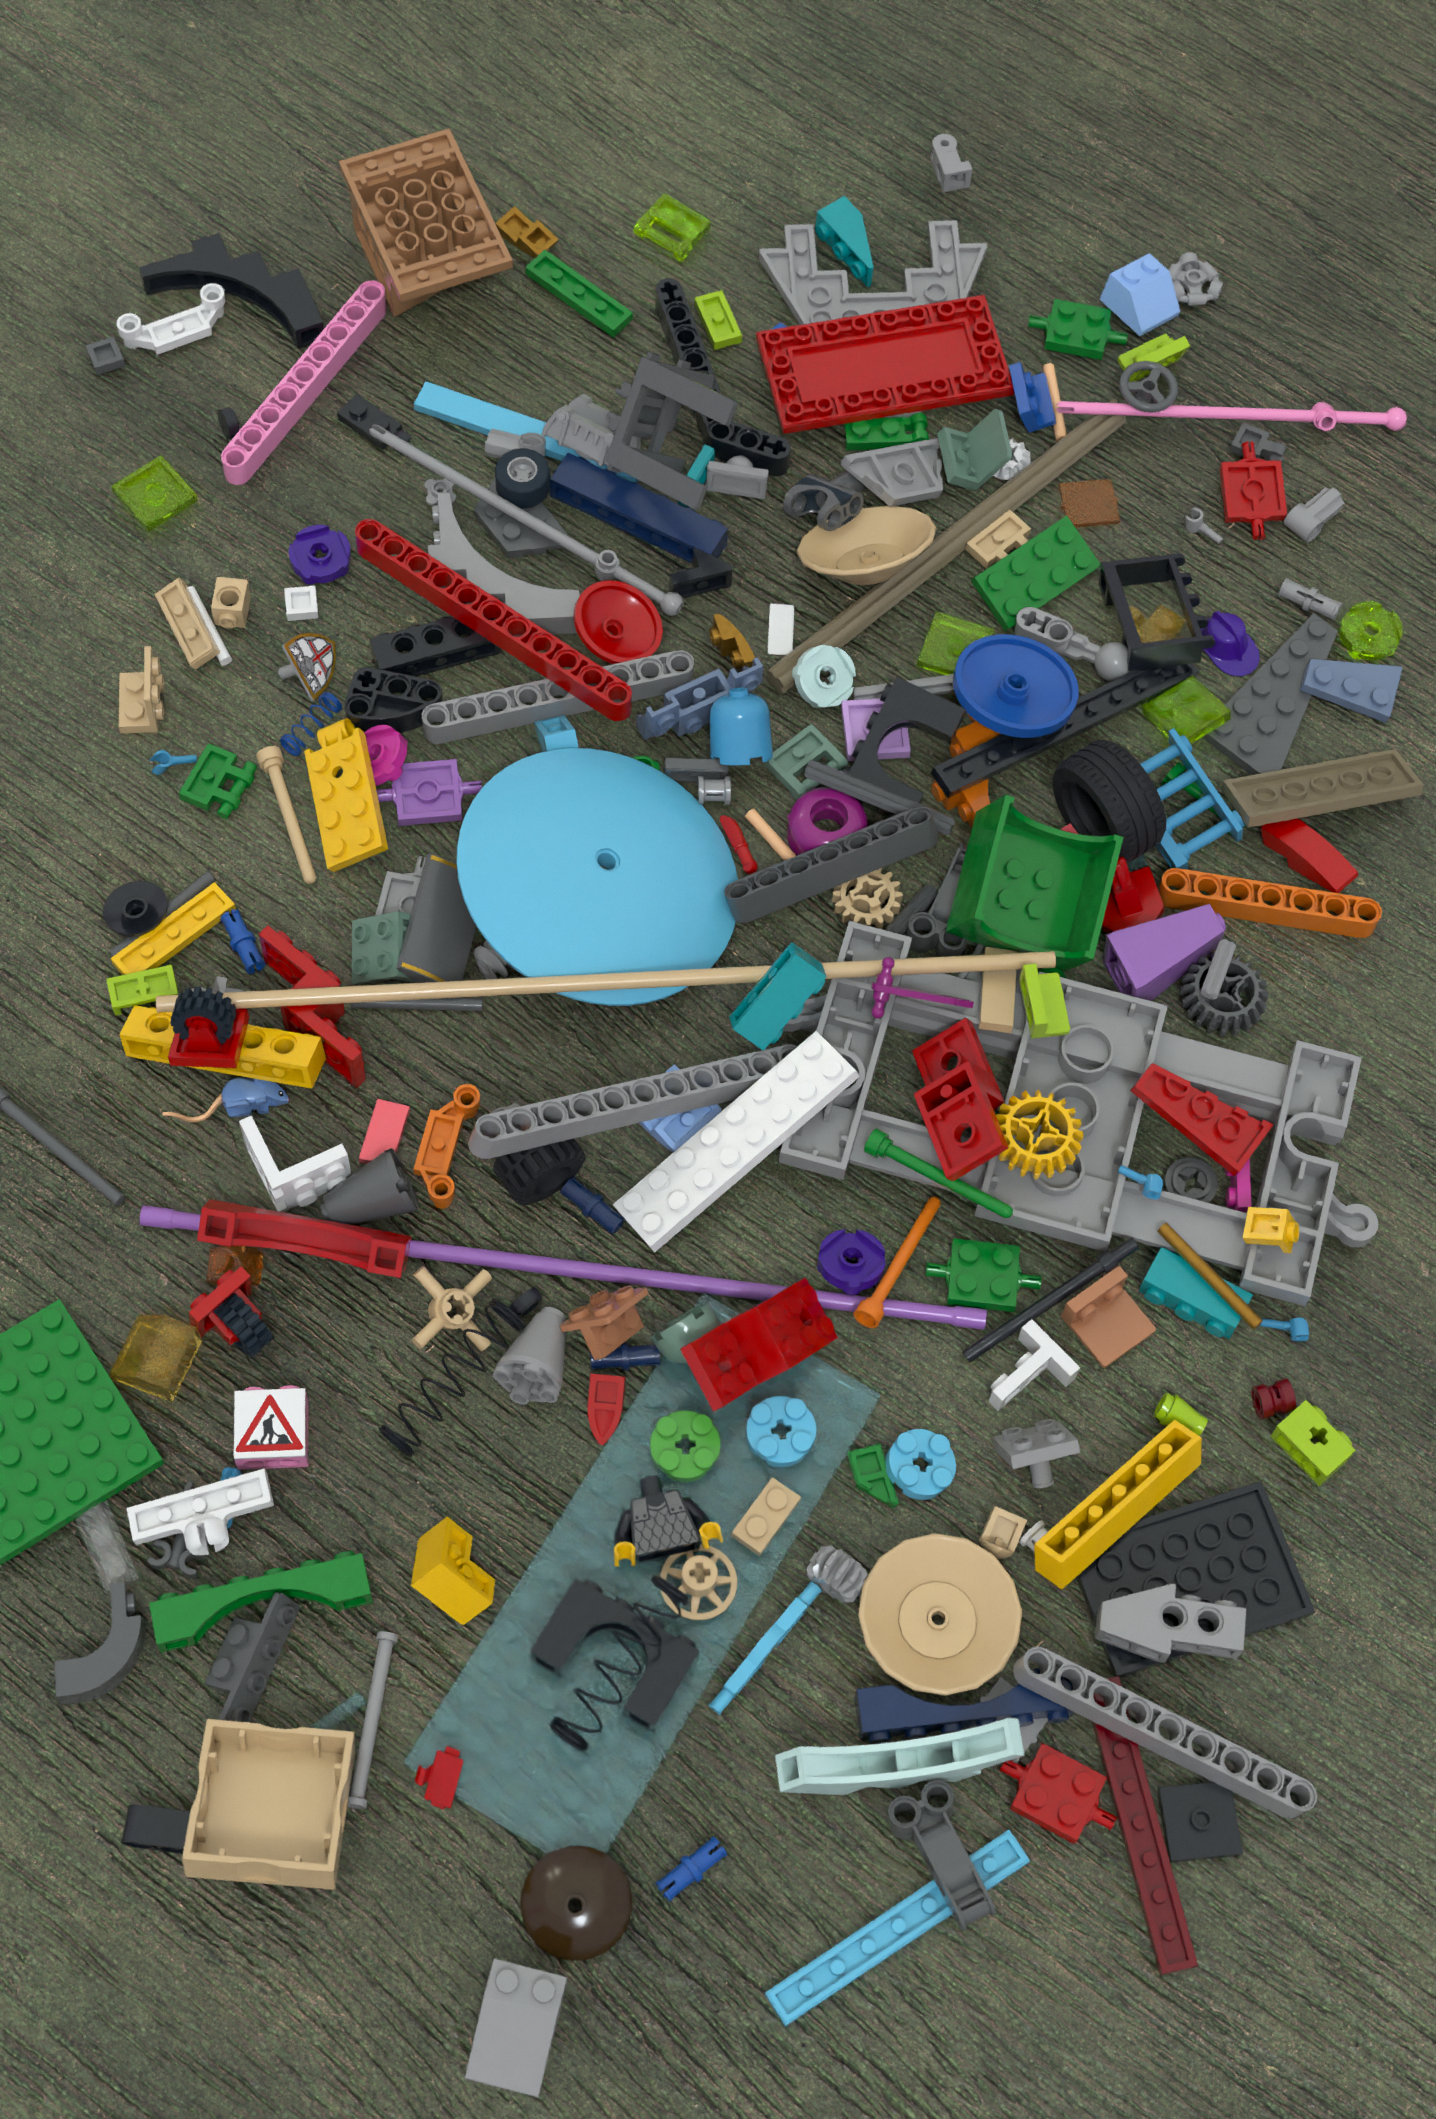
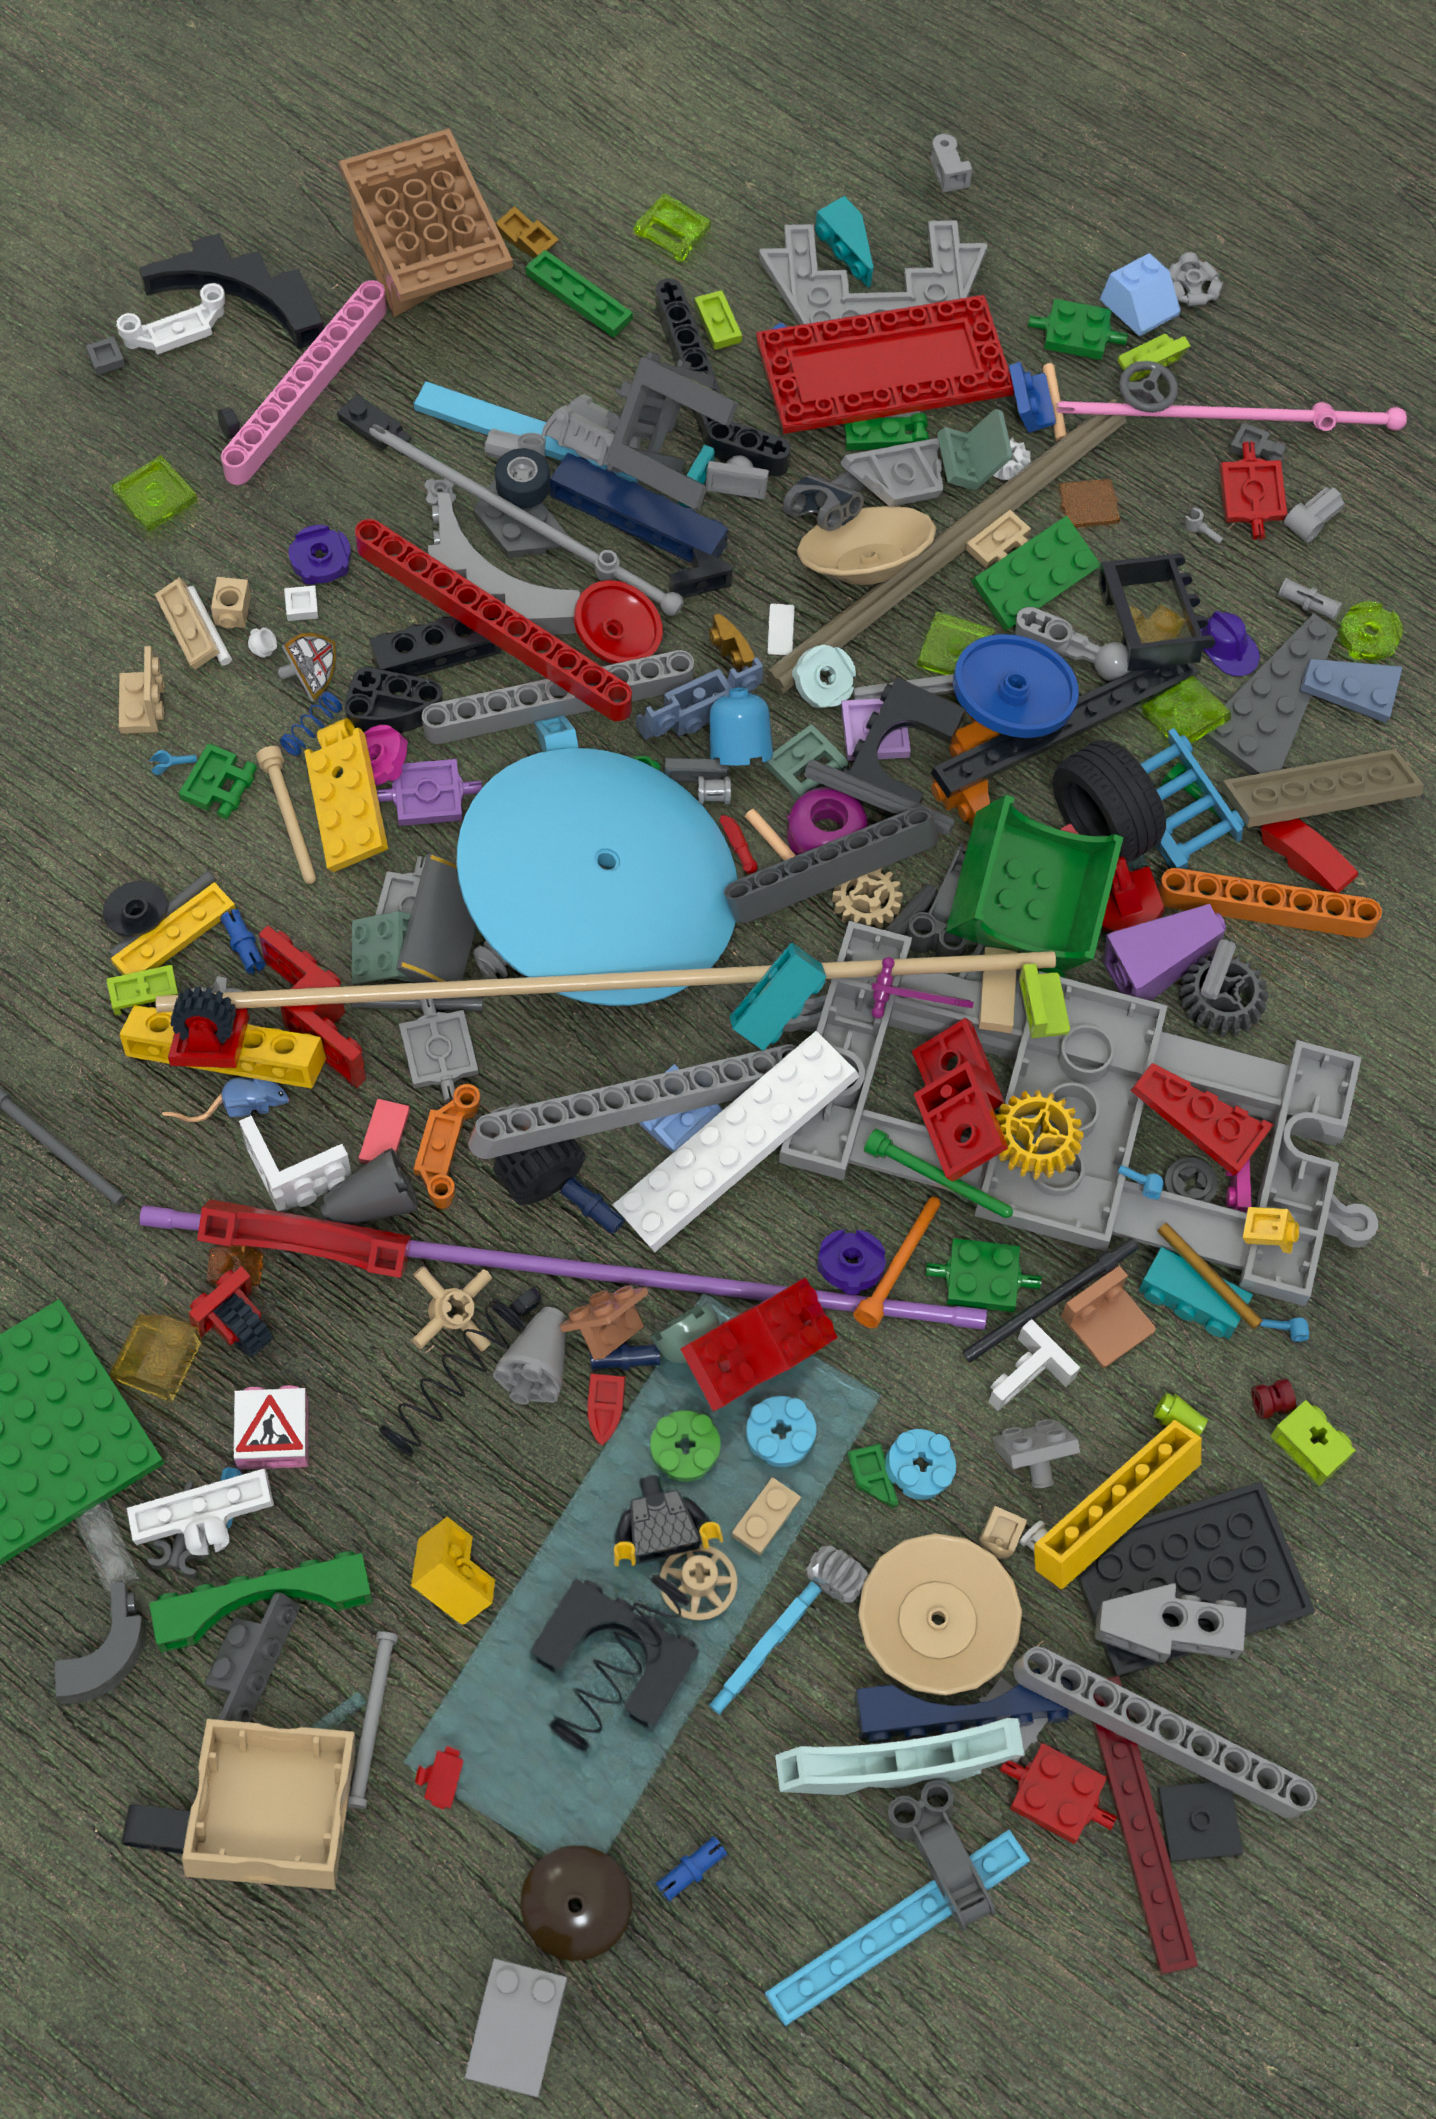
none -> white plate [248,628,277,658]
none -> light grey plate [399,999,479,1103]

